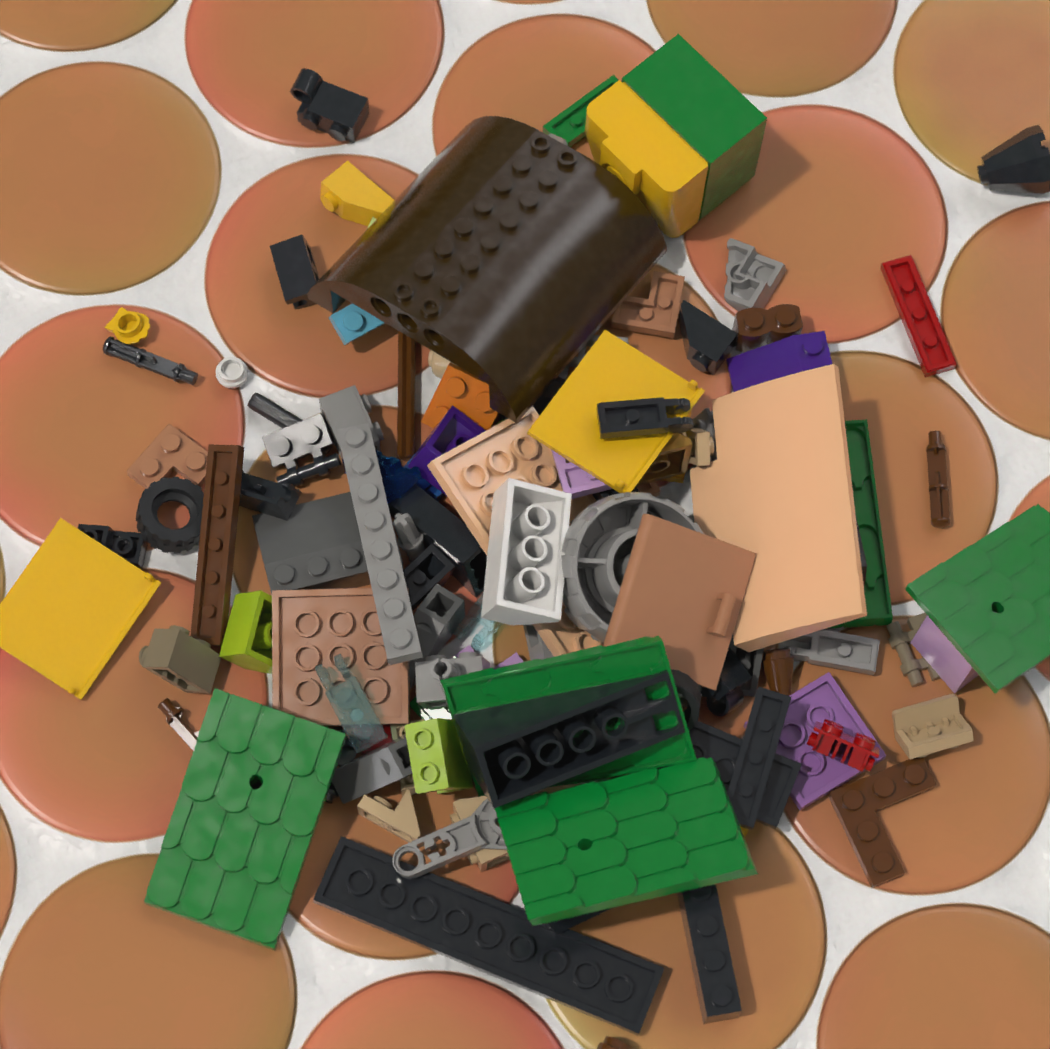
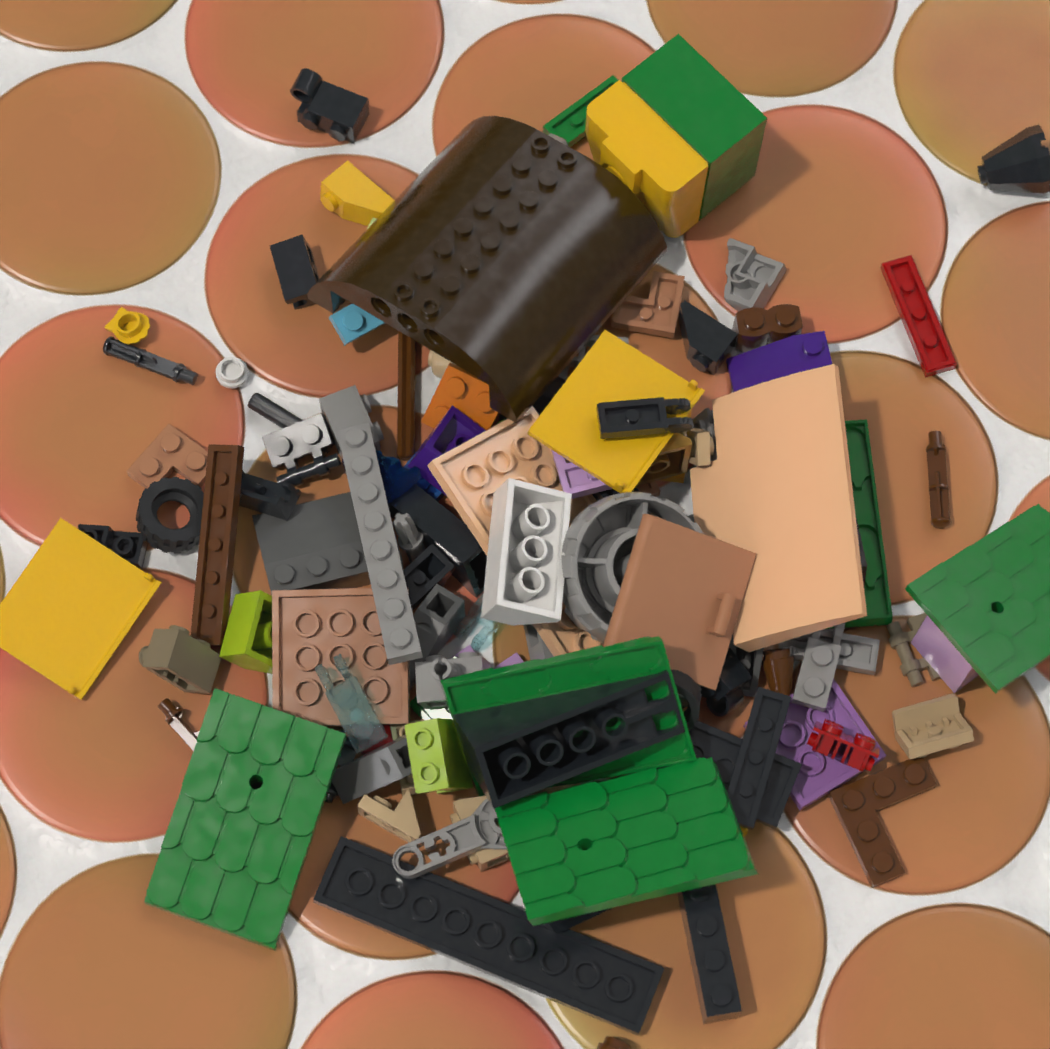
none -> light grey hinge [791,623,845,712]

